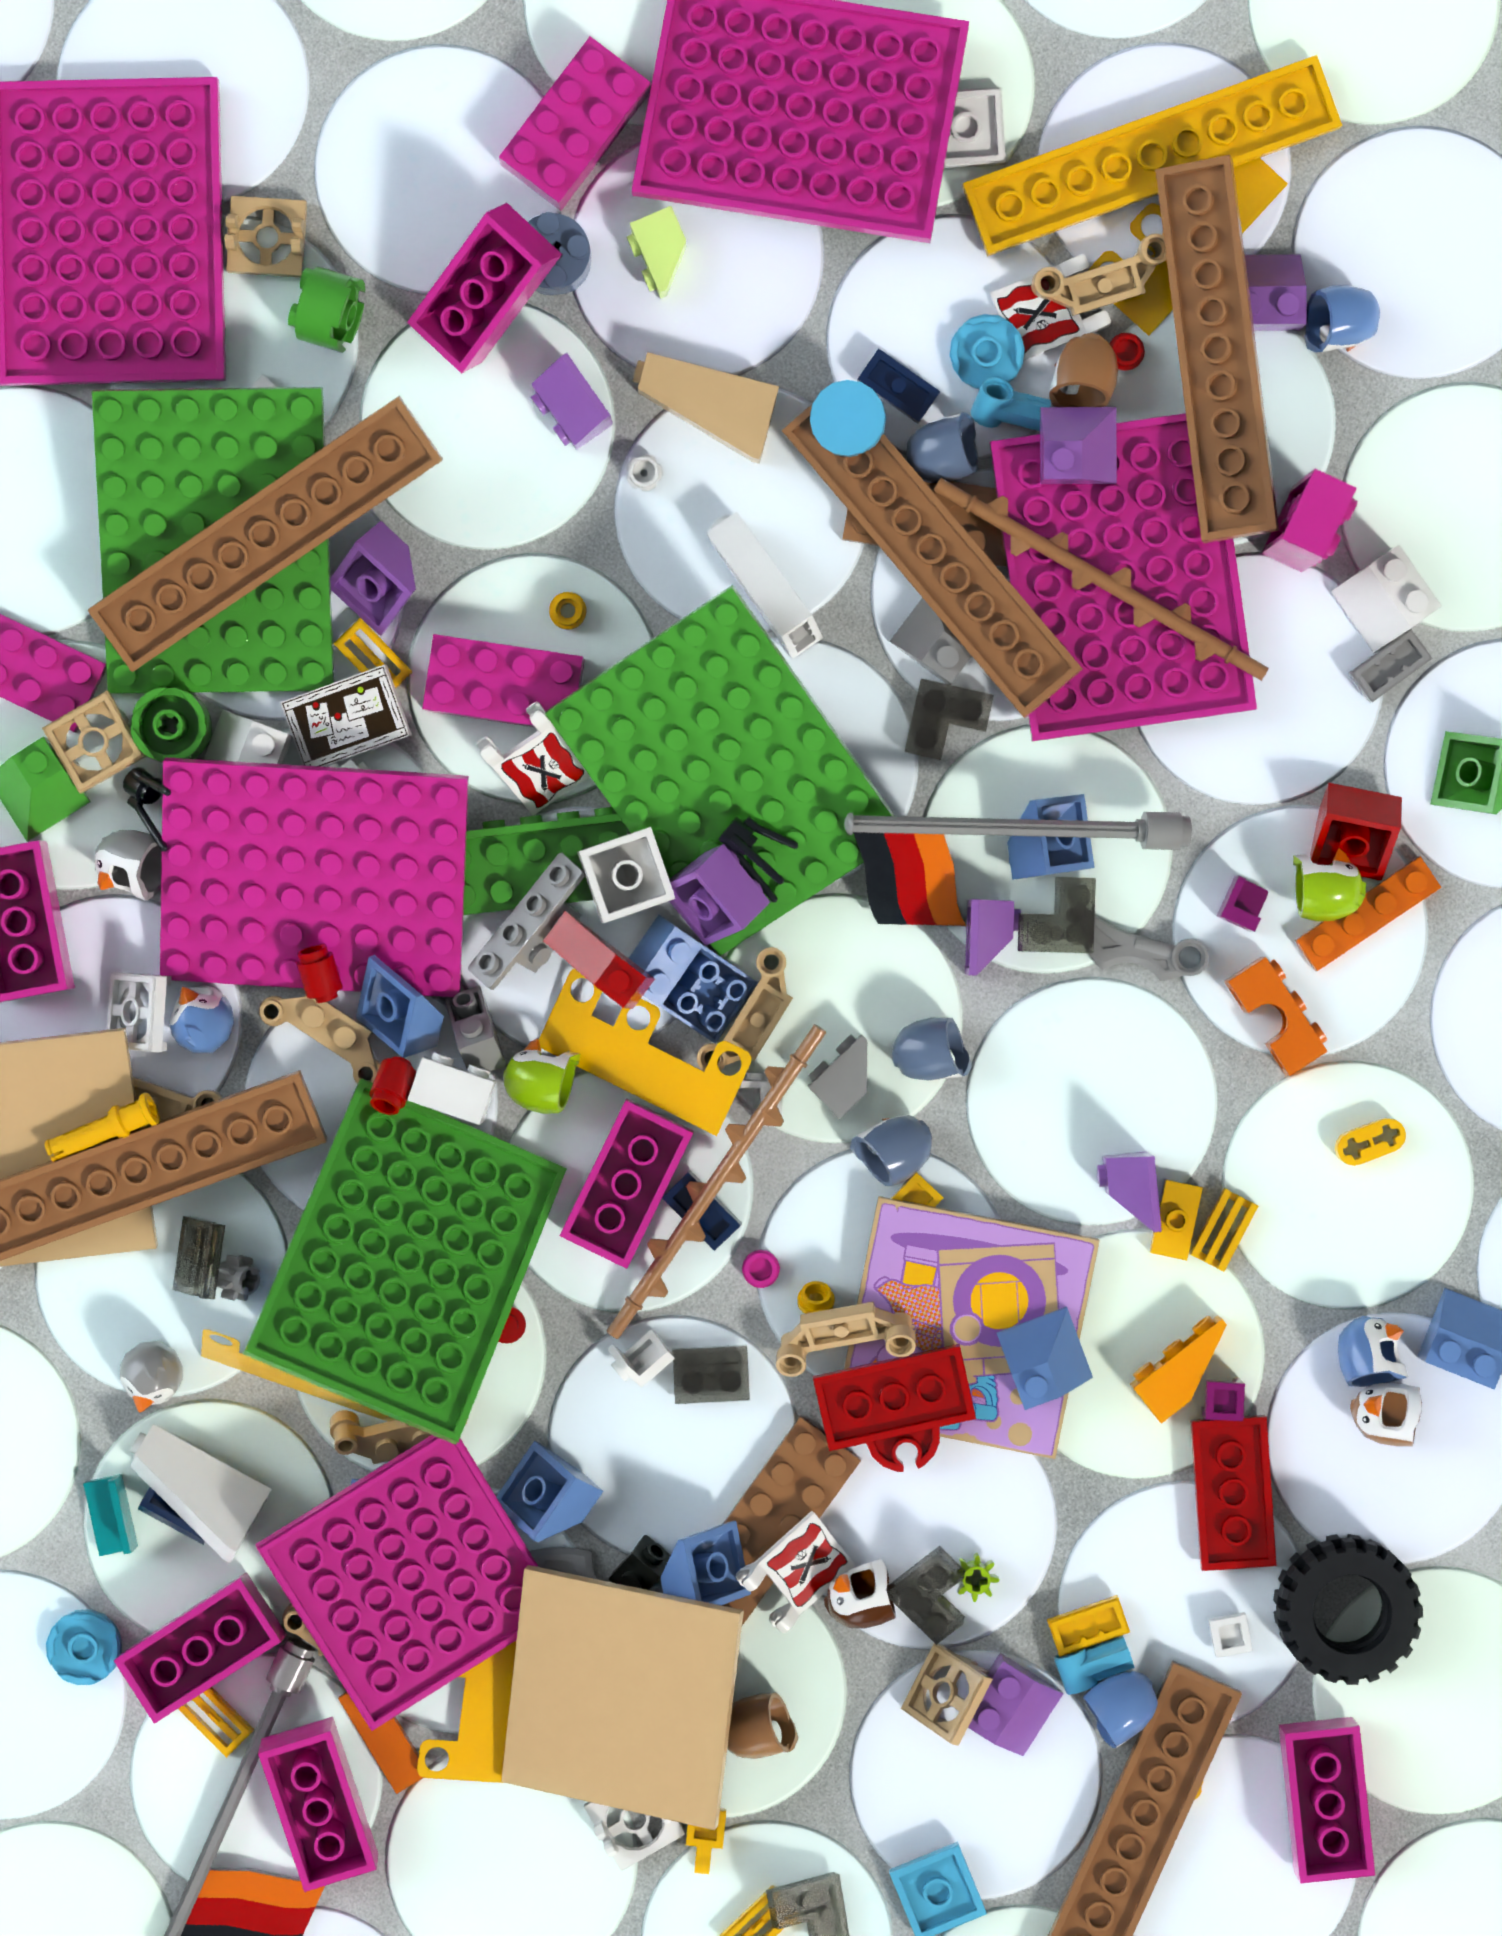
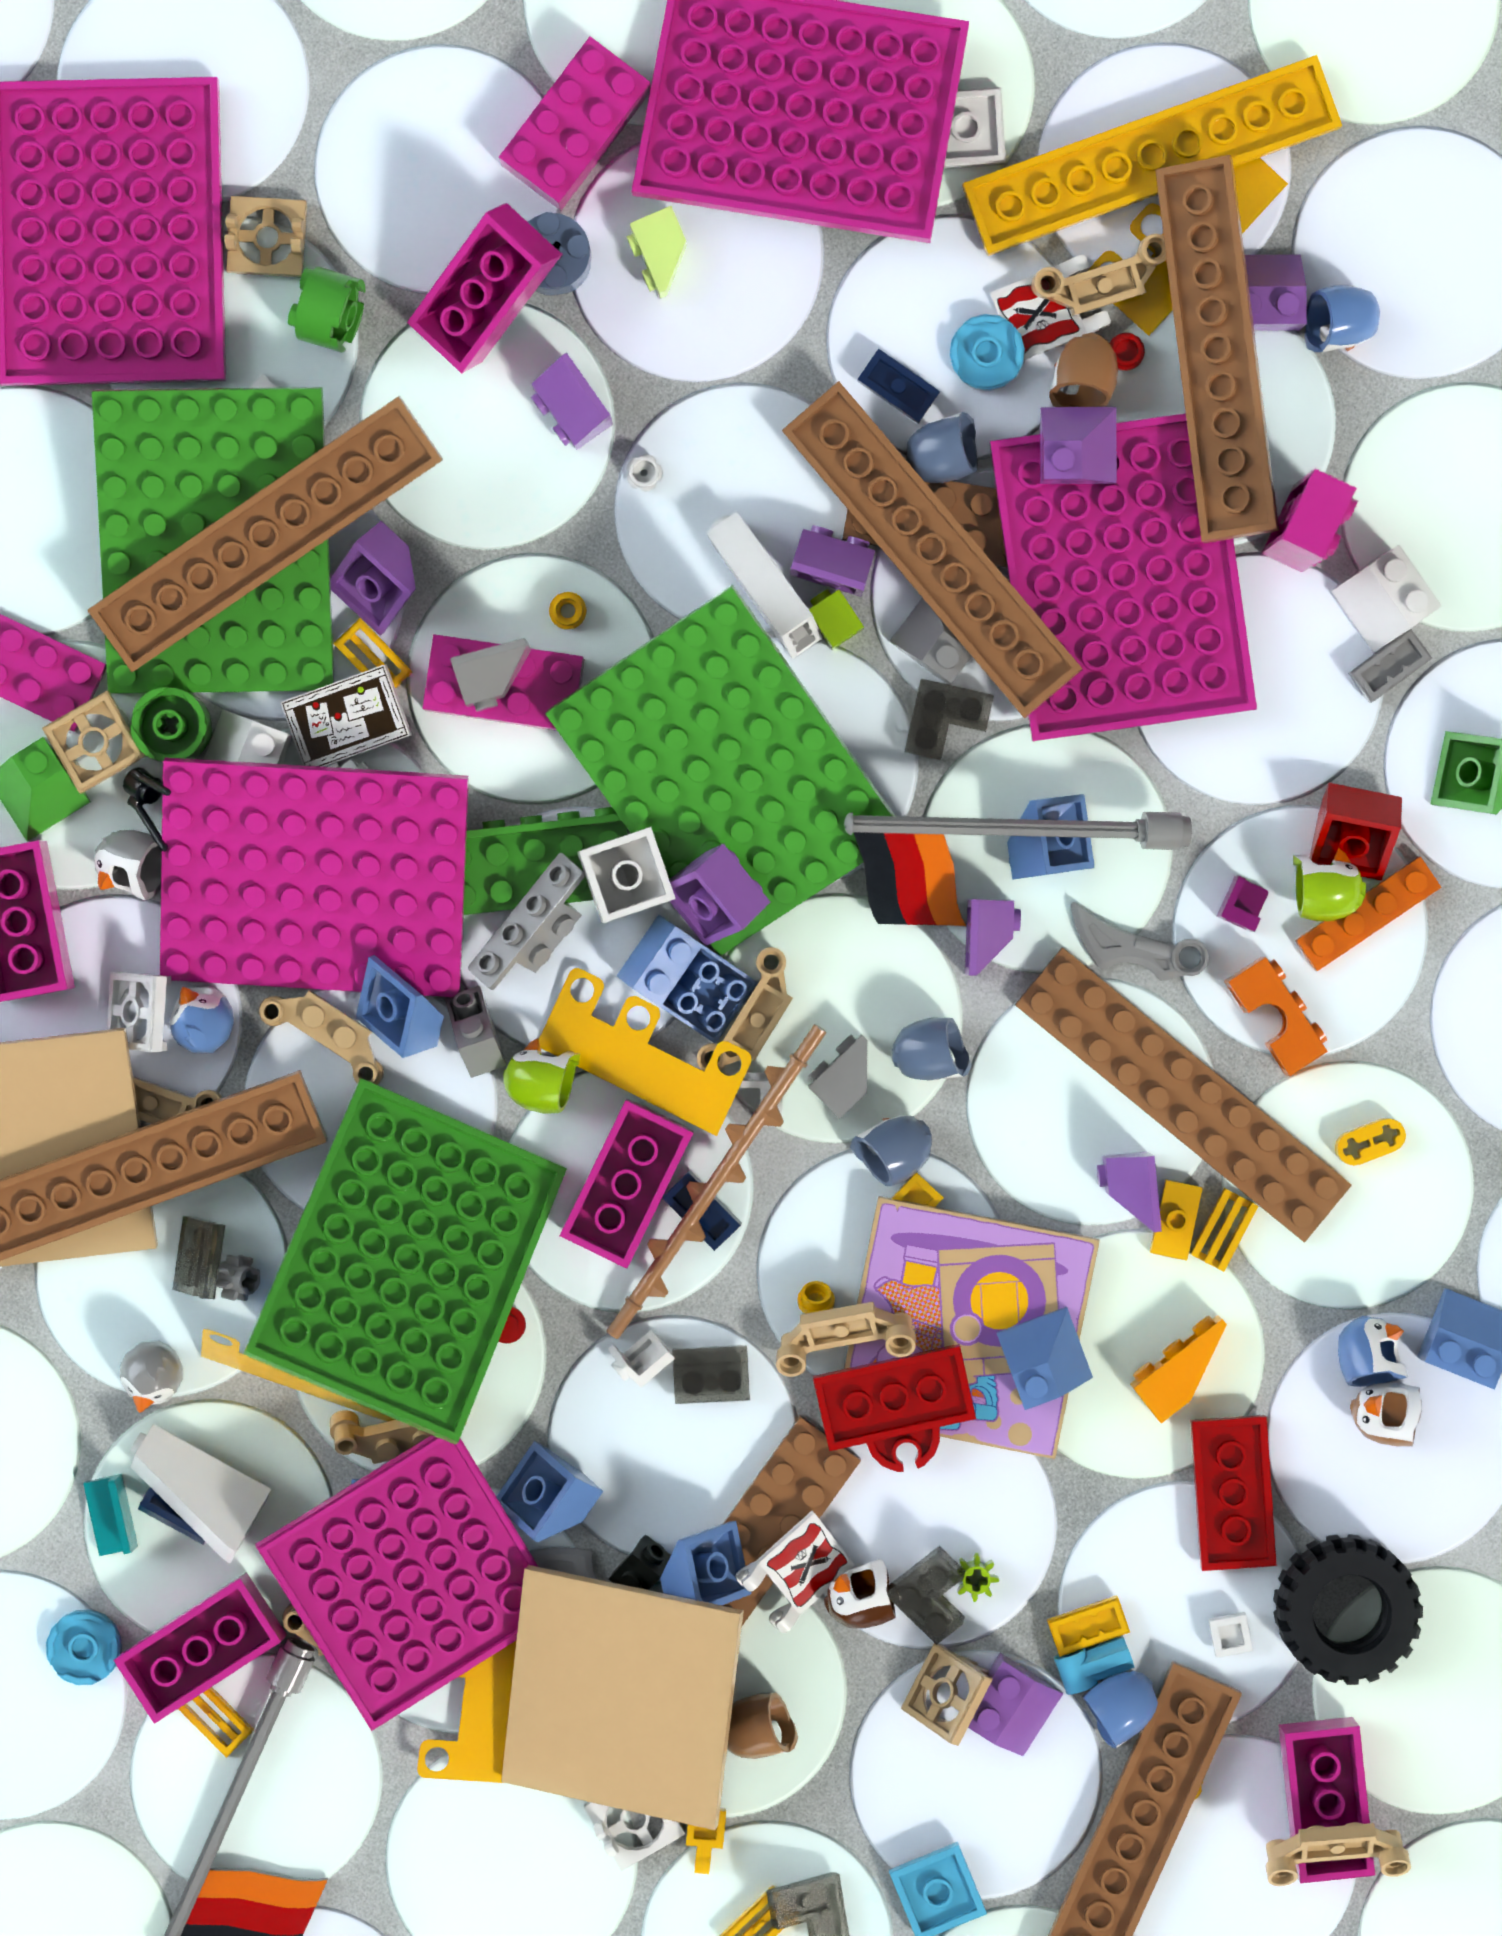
yellow pin [45,1093,160,1162] -> none
dark pink brick [258,1716,379,1892] -> none
red brick [296,944,343,1003] -> none
orange tile [338,1692,423,1794] -> none
red brick [369,1056,417,1115] -> none
white slope [407,1052,496,1125] -> none
flag [476,702,590,816] -> none
slope [543,911,655,1009] -> none
tan slope [633,352,779,464] -> none
black plant [718,816,798,903] -> none
dark pink tile [742,1249,780,1288] -> none
medium azure tile [810,380,886,457] -> none
medium nougat plant [933,478,1269,681] -> none
medium azure piece [970,377,1051,431] -> none
clear smoke plate [1018,877,1096,953] -> none
magenta panel [1201,1378,1245,1421] -> none
none -> light grey slope [450,638,531,712]
none -> medium lavender slope [790,525,875,597]
none -> lime brick [808,589,864,650]
none -> medium nougat plate [1015,947,1352,1243]
none -> tan plate [1265,1822,1411,1886]

